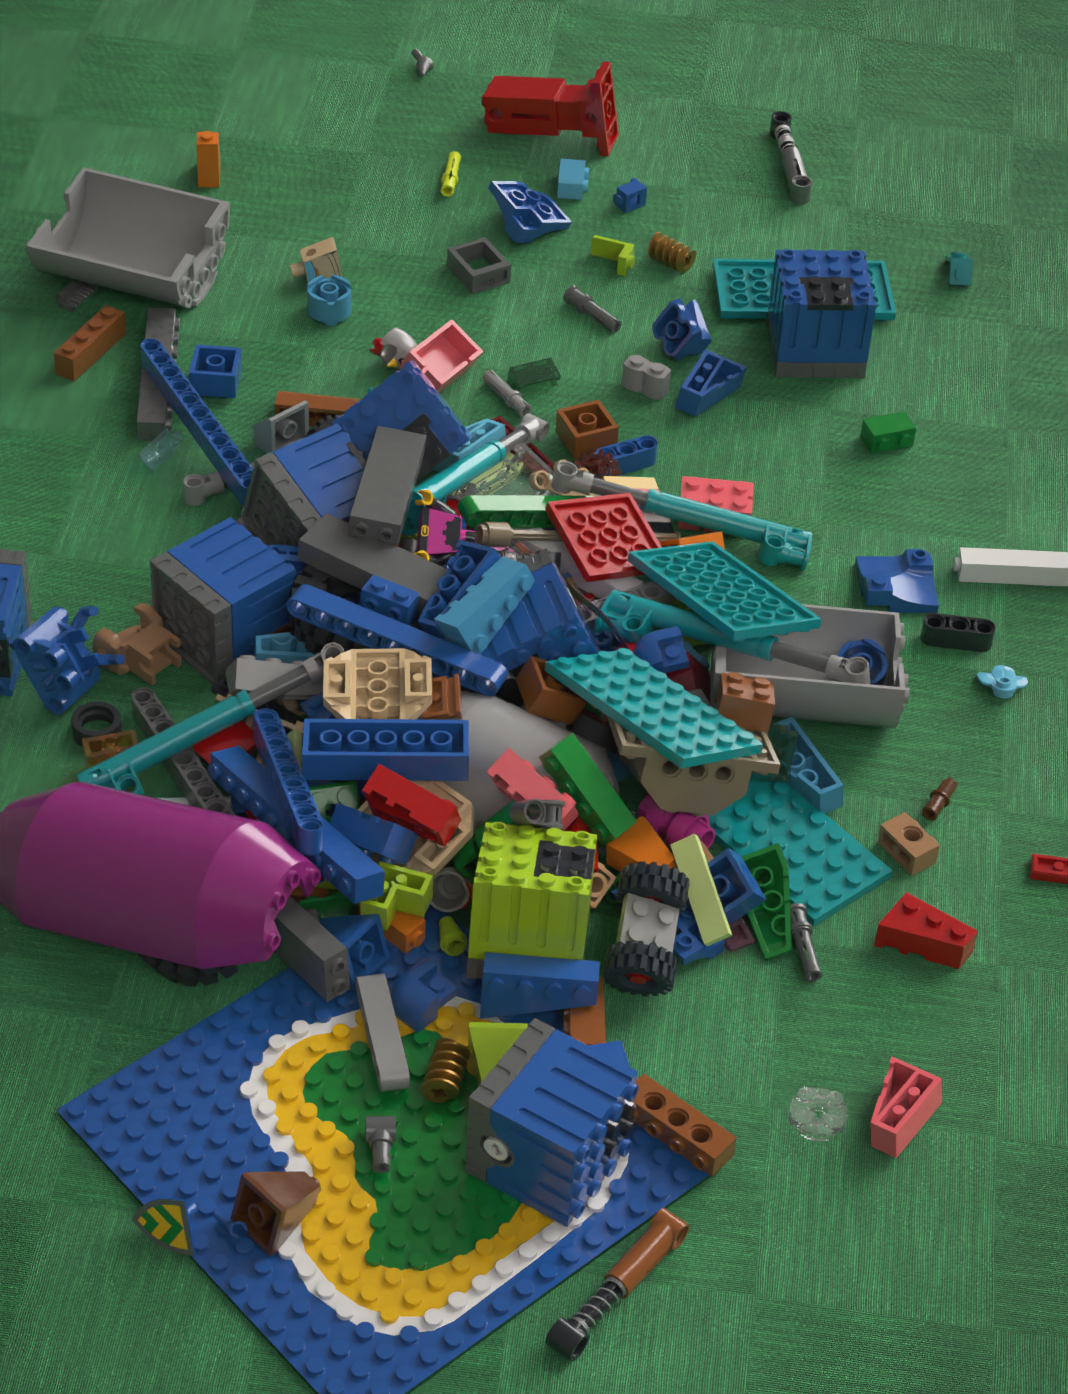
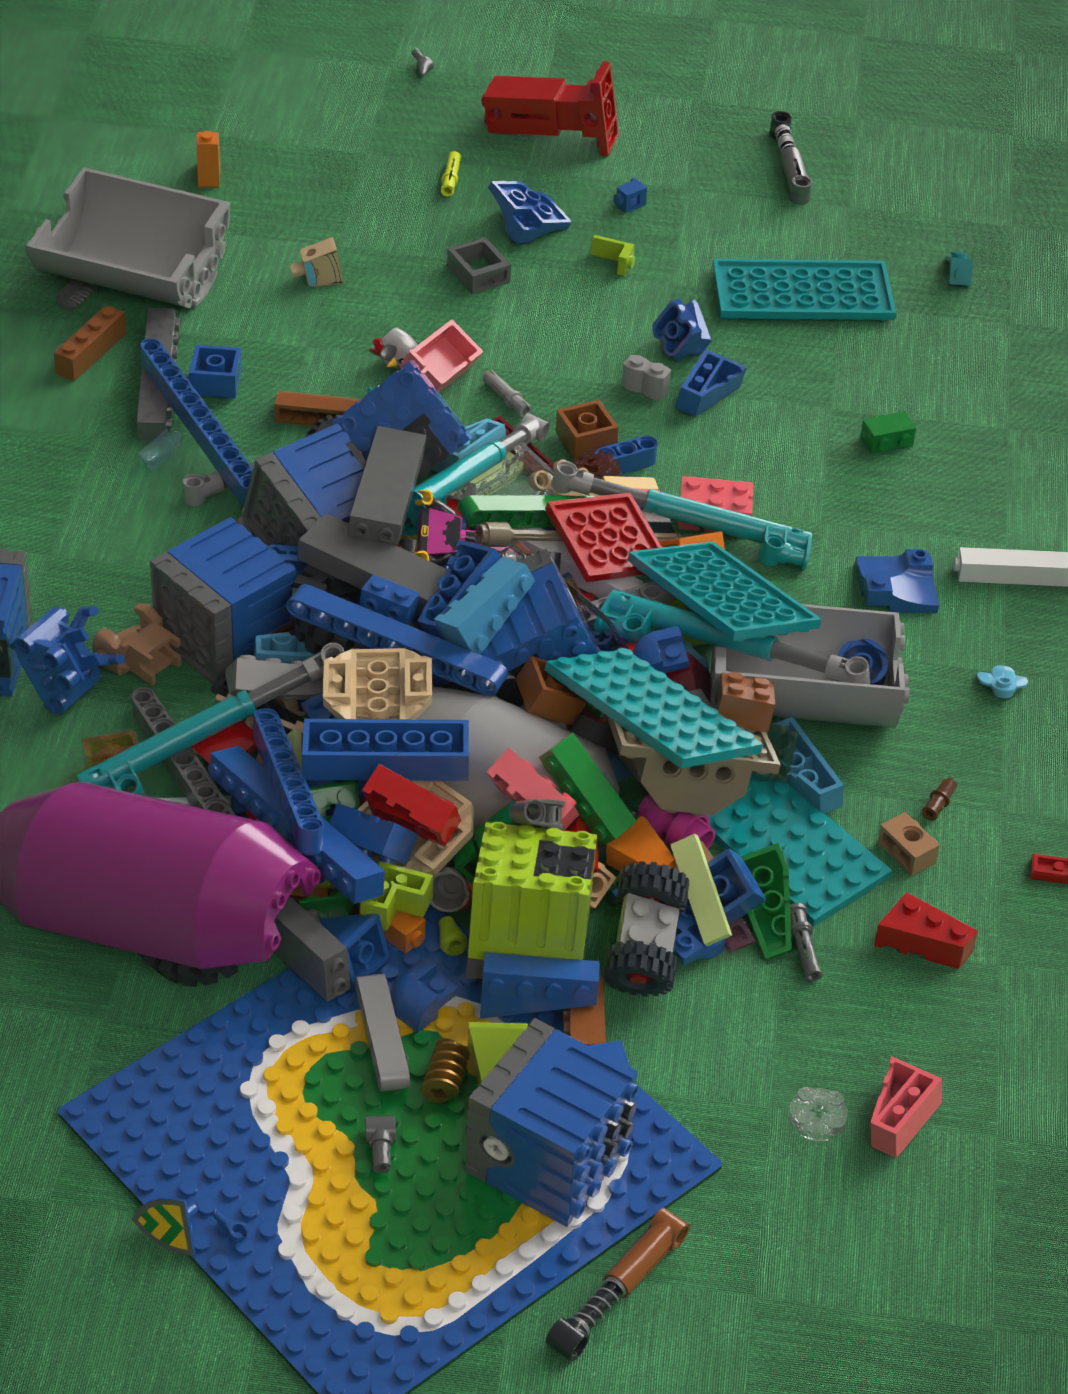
black tyre [71,701,122,750] -> none
reddish brown slope [230,1171,321,1256] -> none
light grey slope [254,400,309,453] -> none
dark azure brick [307,275,352,327] -> none
dark orange plate [422,674,462,720] -> none
clear green hinge [507,357,561,393] -> none
medium azure brick [557,159,589,200] -> none
dark grey pin [563,285,622,333] -> none
dark orange brick [632,1073,737,1177] -> none
pearl gold piece [648,232,696,273] -> none
blue piece [766,249,876,378] -> none
black beam [920,613,996,652] -> none

